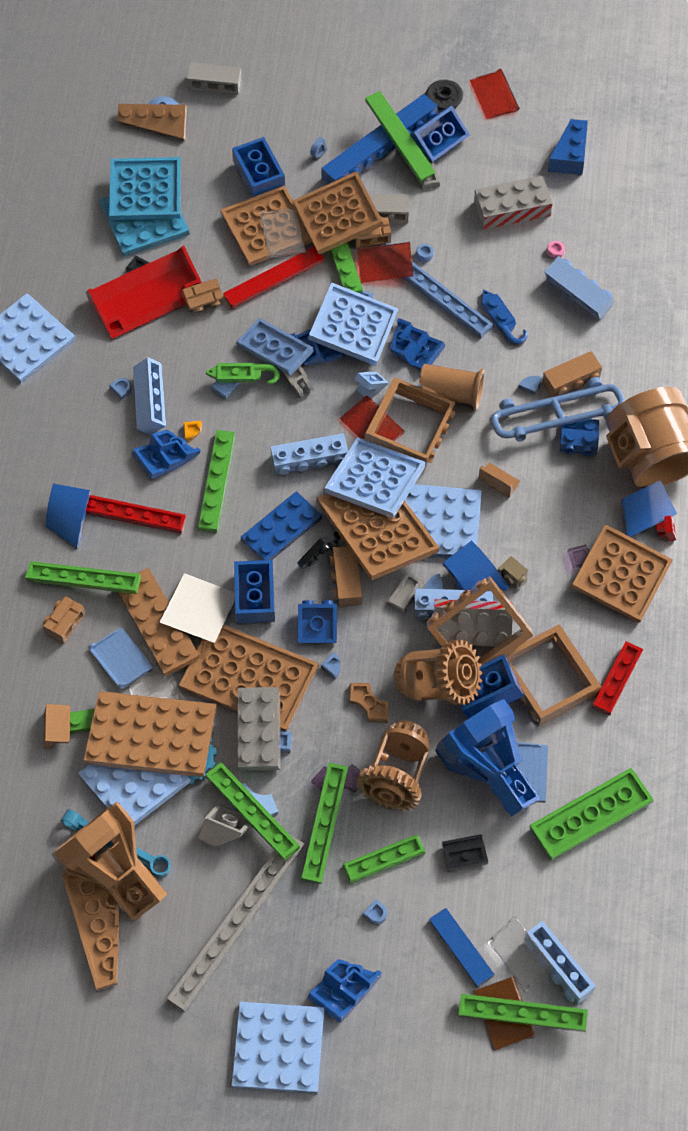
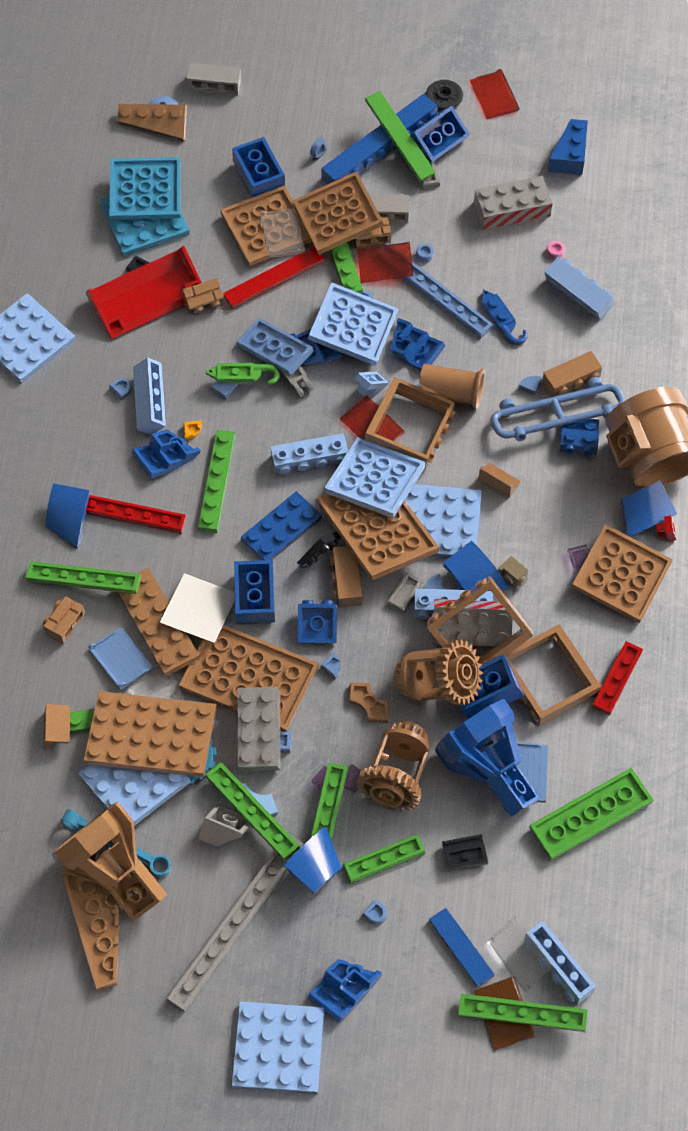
none -> slope [284,827,342,894]

